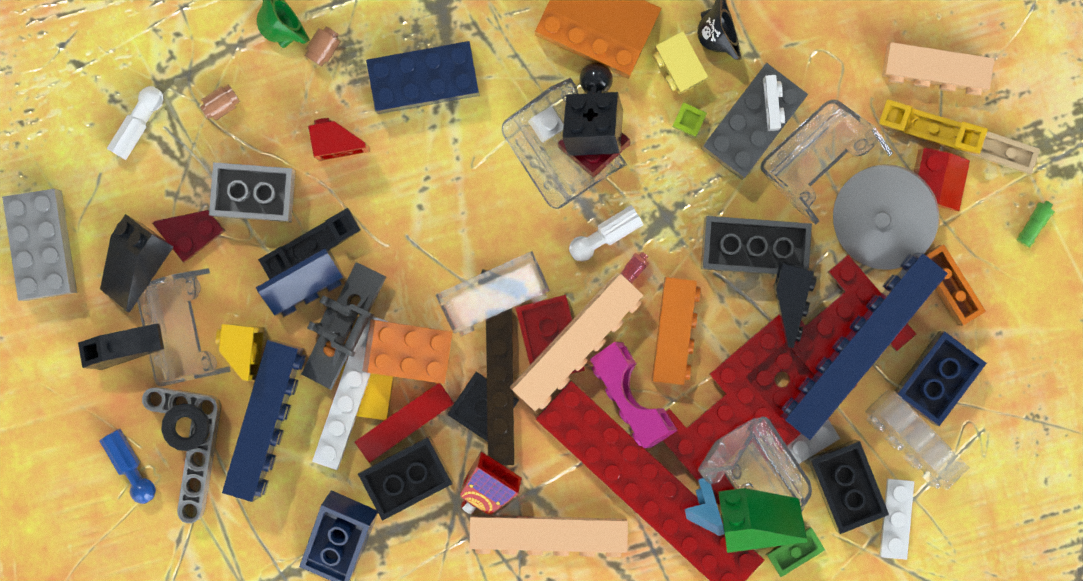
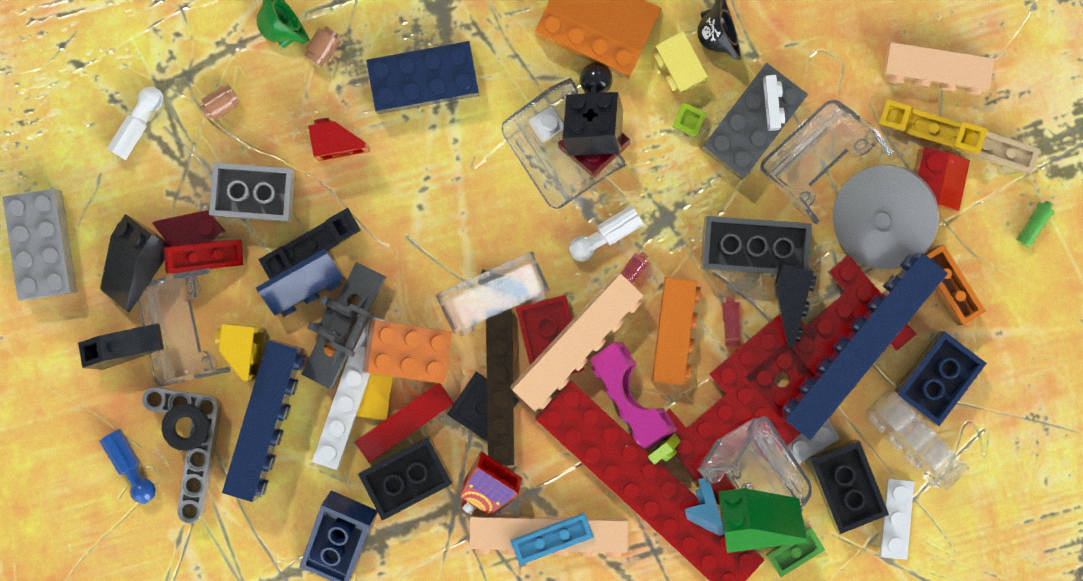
none -> red plate [164,239,244,274]
none -> dark azure tile [510,512,594,565]
none -> lime plate [648,433,681,465]
none -> clear pink piece [721,297,741,346]

